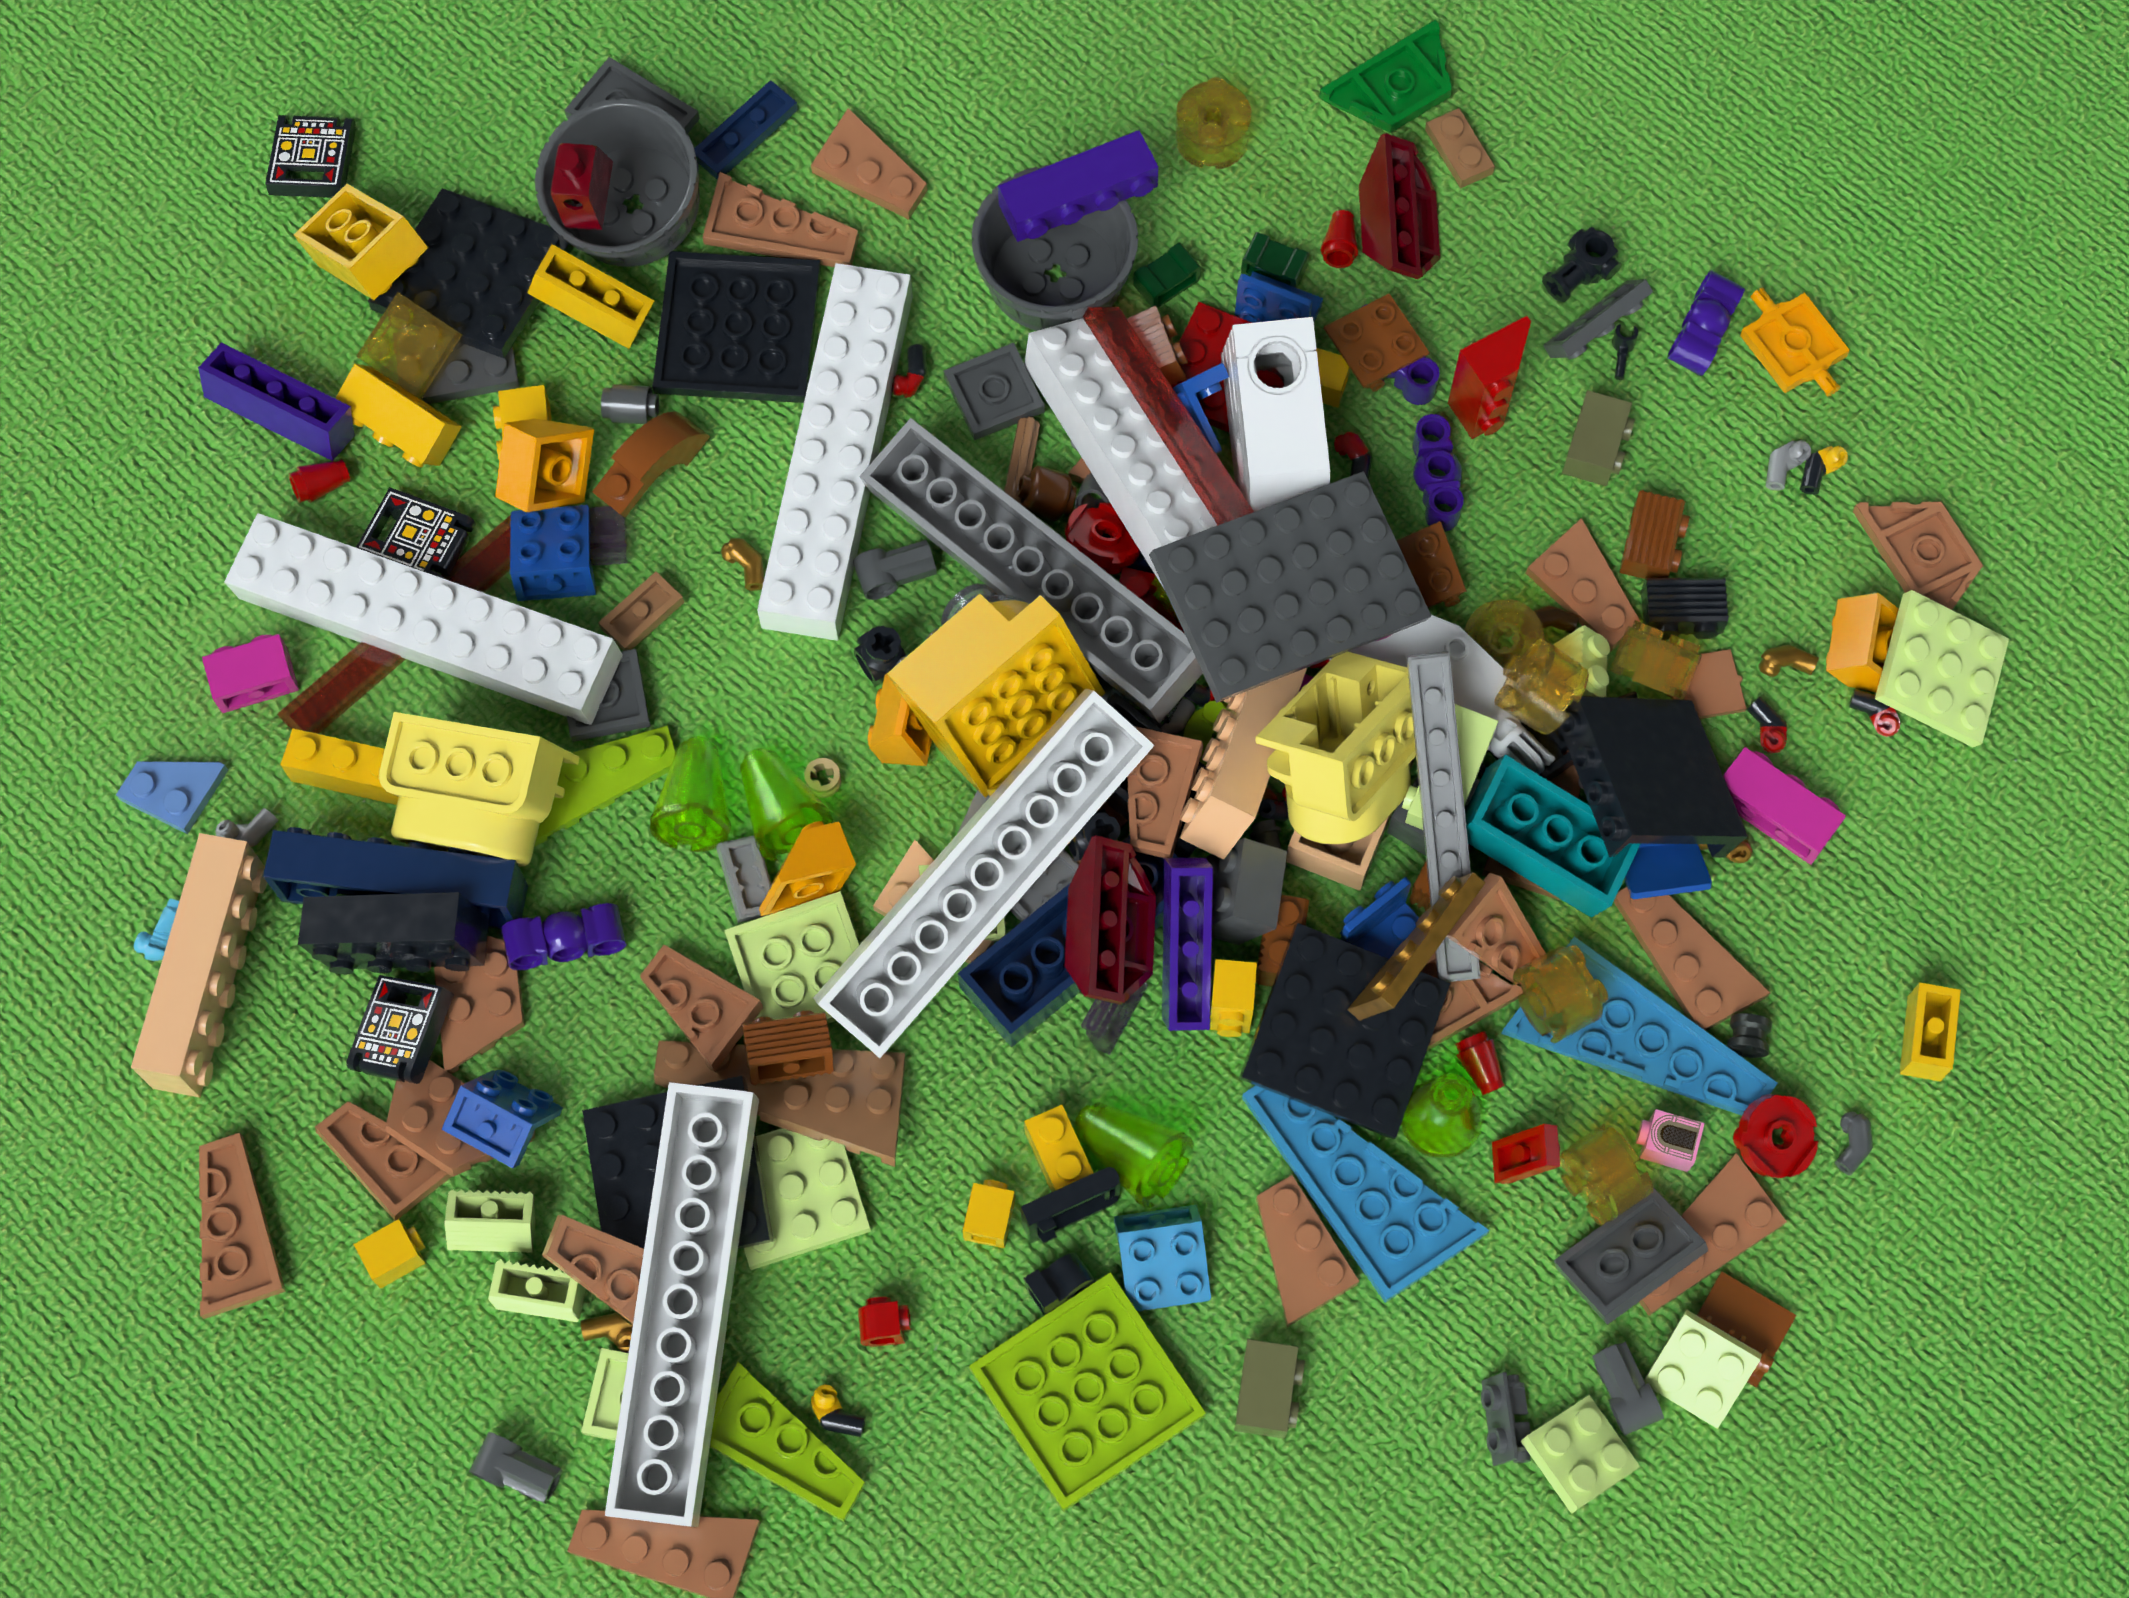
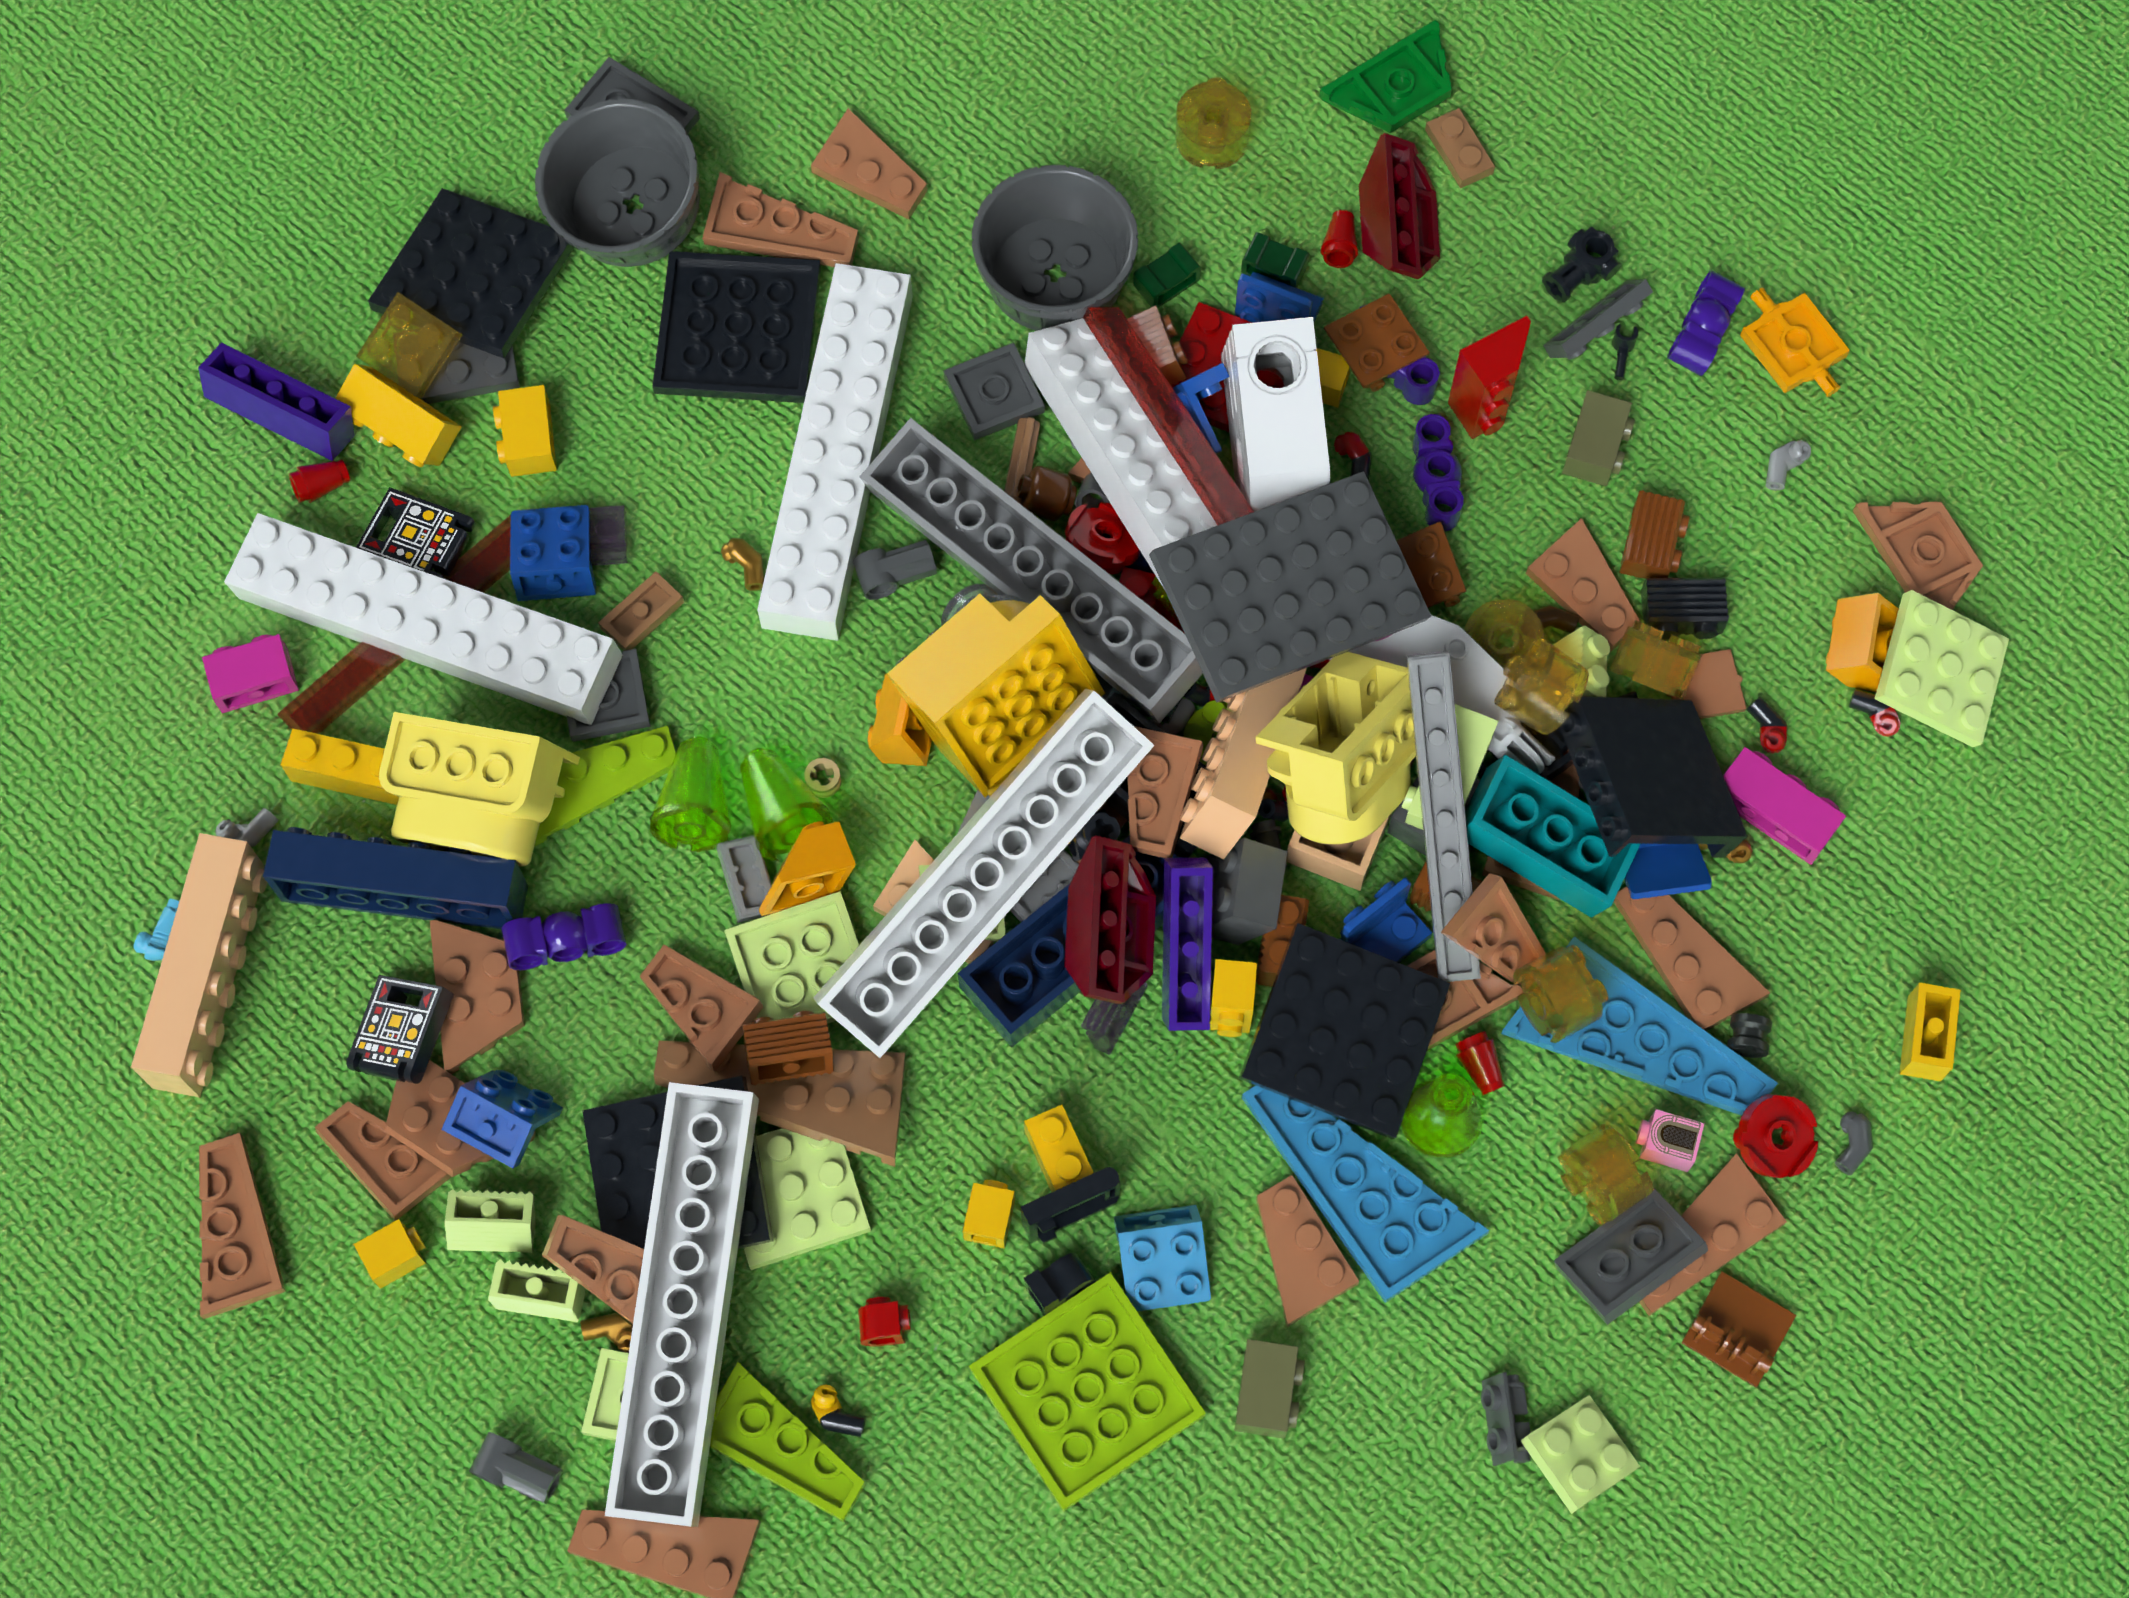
medium blue wing [116,761,228,835] -> none
black container [265,115,356,198] -> none
yellow brick [293,184,428,300] -> none
black brick [298,892,489,975] -> none
light orange slope [495,419,594,512] -> none
yellow brick [527,244,654,349] -> none
dark red torso [551,143,613,230] -> none
dark orange arch [592,411,710,518] -> none
dark grey brick [601,384,659,424] -> none
dark blue plate [694,80,798,180] -> none
black connector [854,626,907,687] -> none
arm [892,344,927,398] -> none
dark purple brick [998,130,1159,242] -> none
clear neon green cone [1075,1102,1194,1208] -> none
pearl gold wing [1347,872,1485,1021] -> none
red plate [1492,1124,1560,1184] -> none
dark grey piece [1592,1342,1664,1435] -> none
yellowish green plate [1644,1309,1762,1429] -> none
pearl gold arm [1759,645,1819,677] -> none
arm [1800,446,1848,495] -> none

